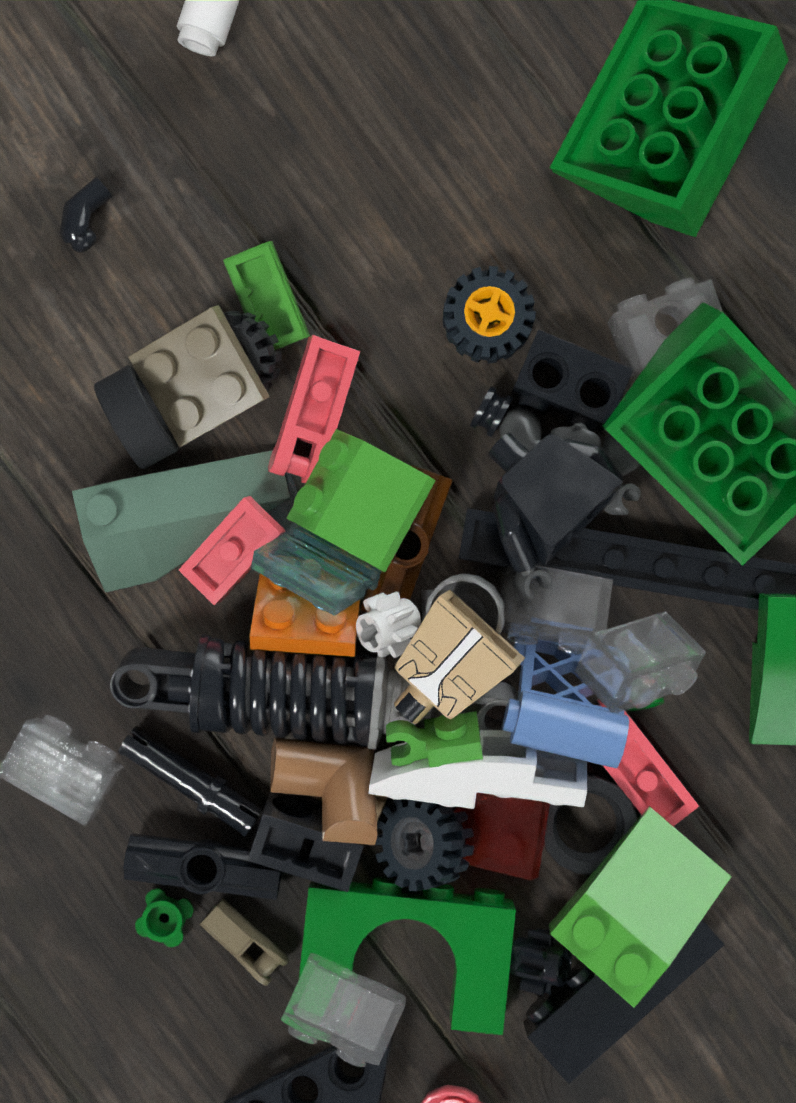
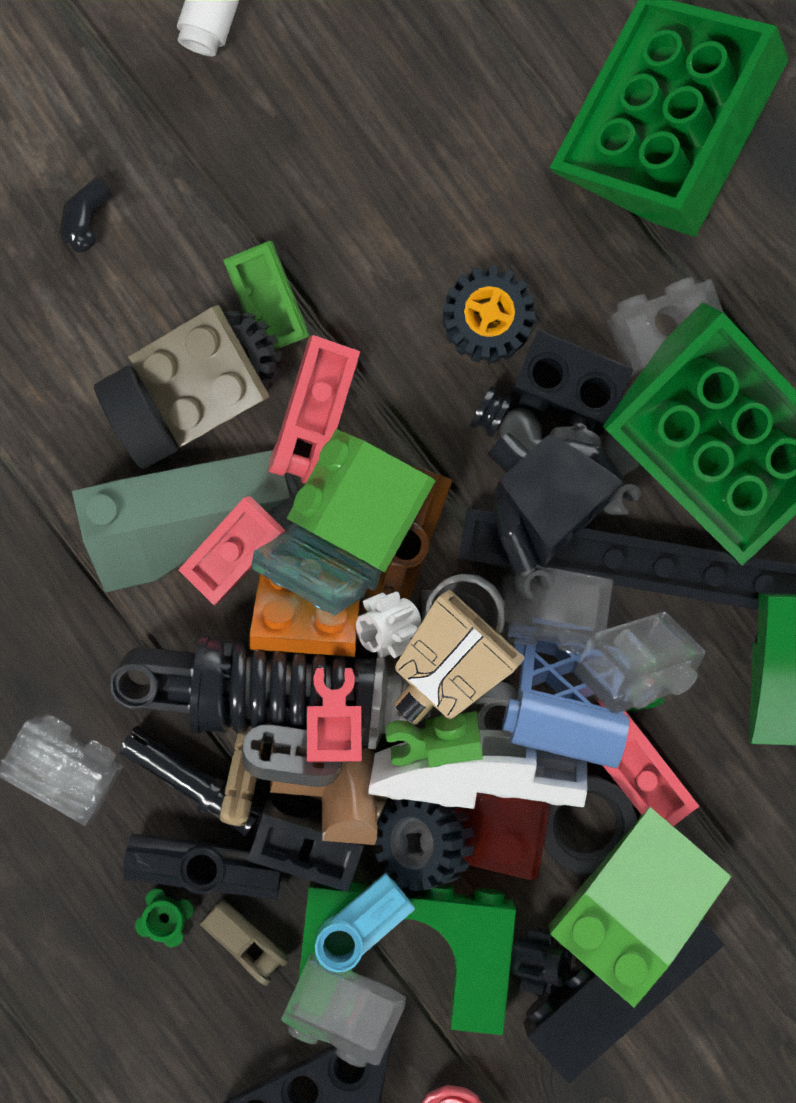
none -> tan axle [220,729,264,826]
none -> dark grey beam [242,725,343,787]
none -> coral plate [307,668,362,762]
none -> medium azure piece [315,872,415,973]

